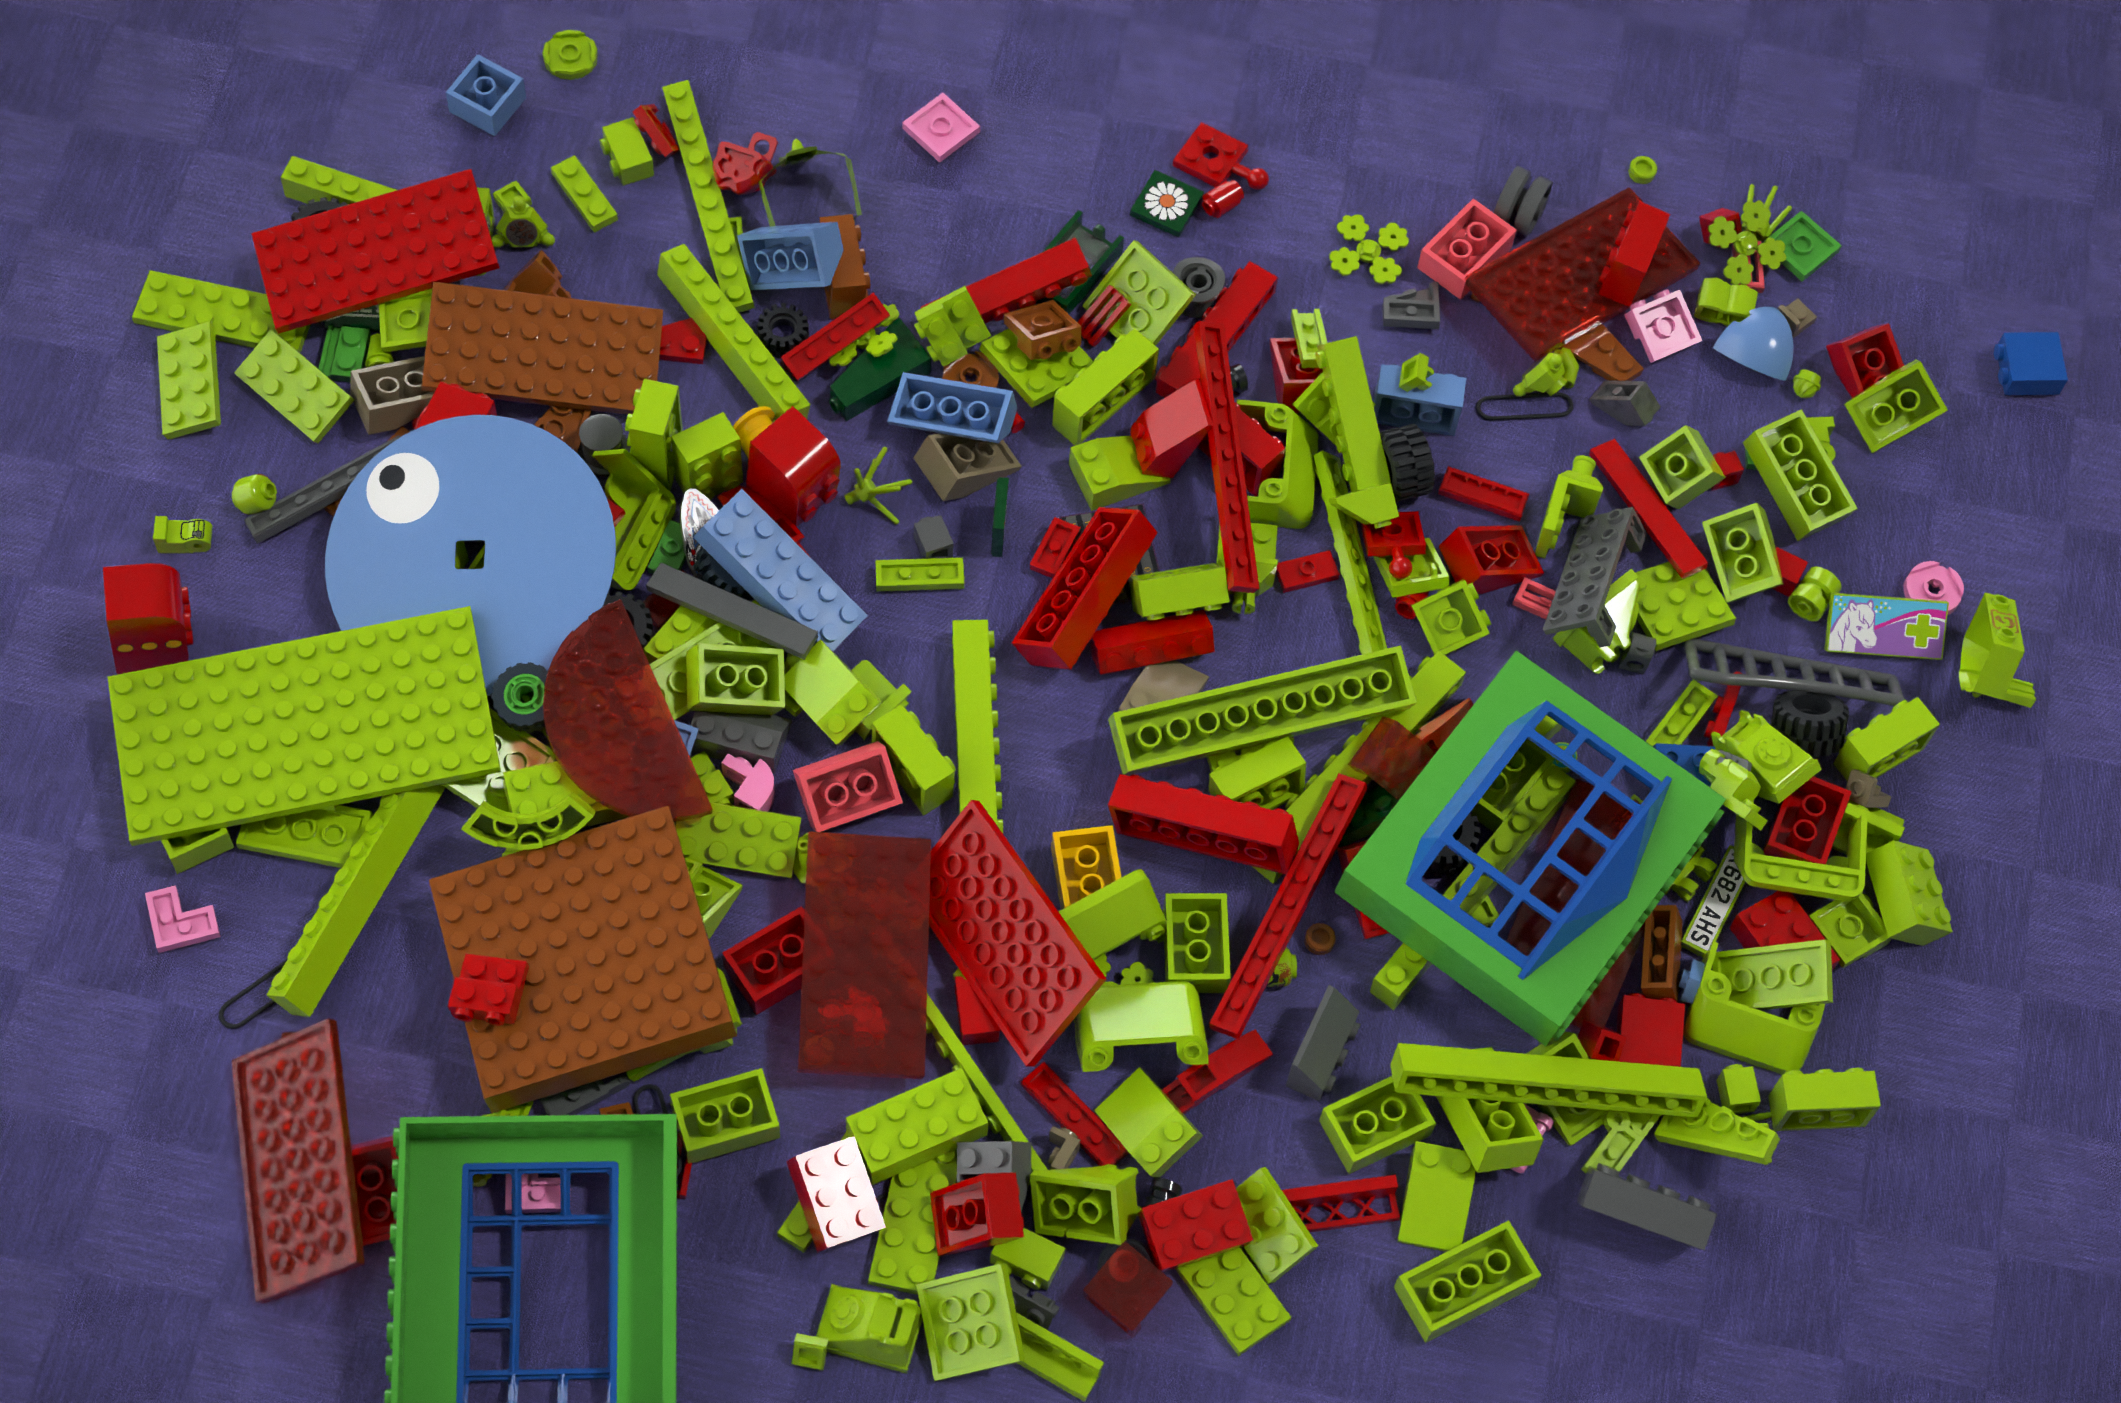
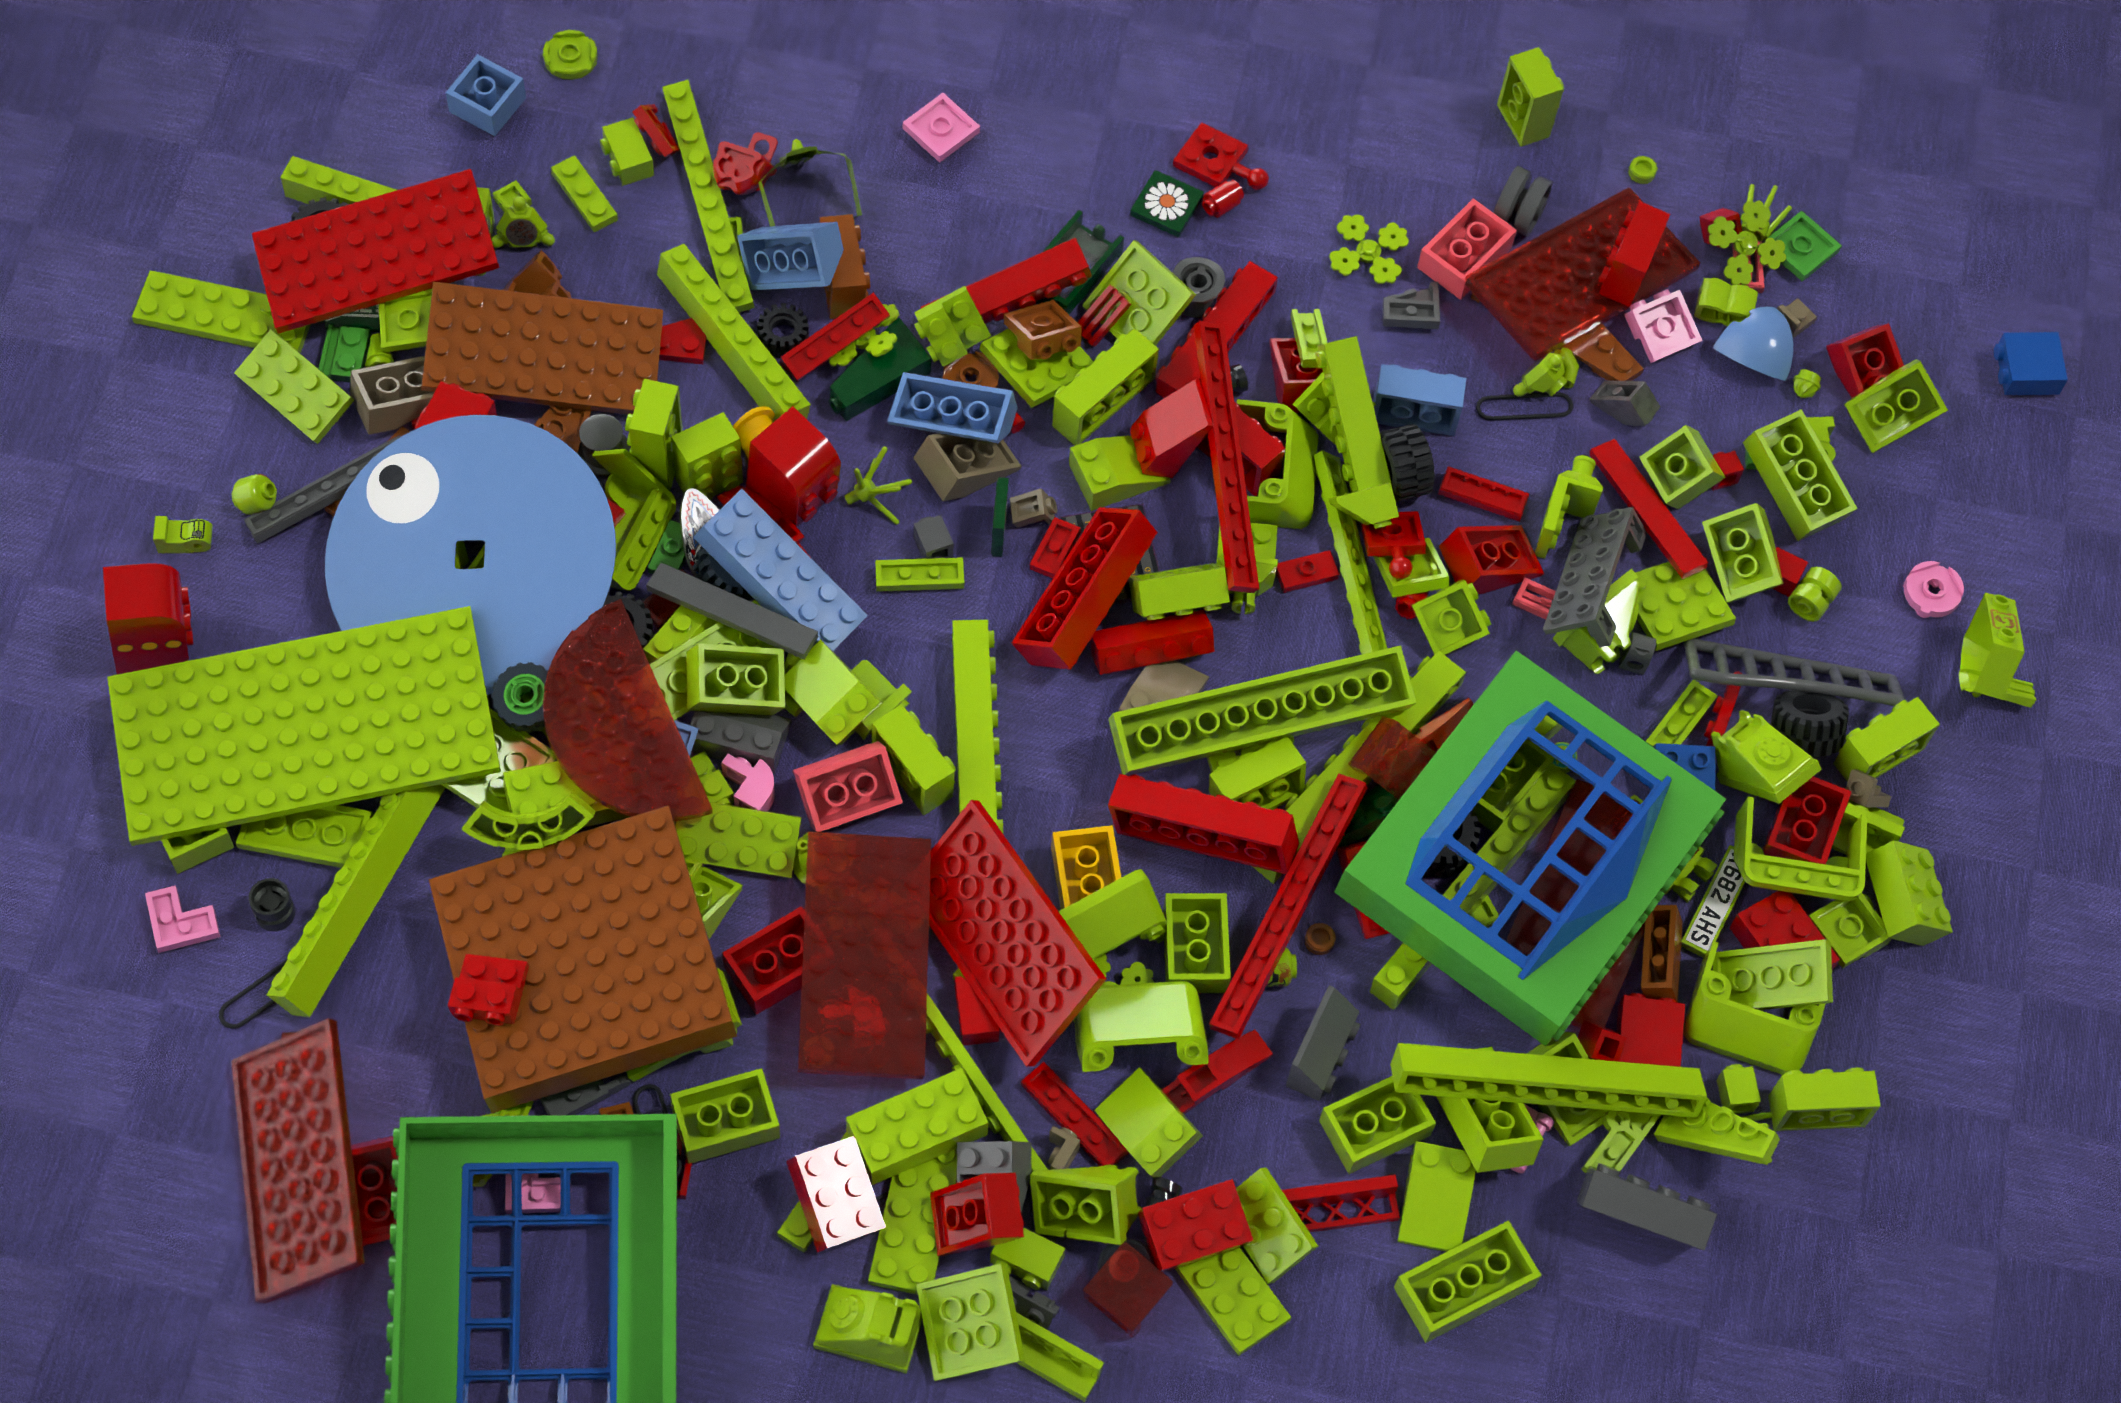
lime plate [157,321,221,440] -> none
lime tile [791,1333,828,1370] -> none
lime tile [1399,353,1434,392] -> none
medium blue plate [1678,959,1705,1004] -> none
lime plate [1699,749,1768,831] -> none
tile [1824,592,1949,660] -> none
none -> pearl dark grey wheel [248,878,296,931]
none -> dark tan bracket [1010,488,1057,528]
none -> lime brick [1497,47,1564,147]

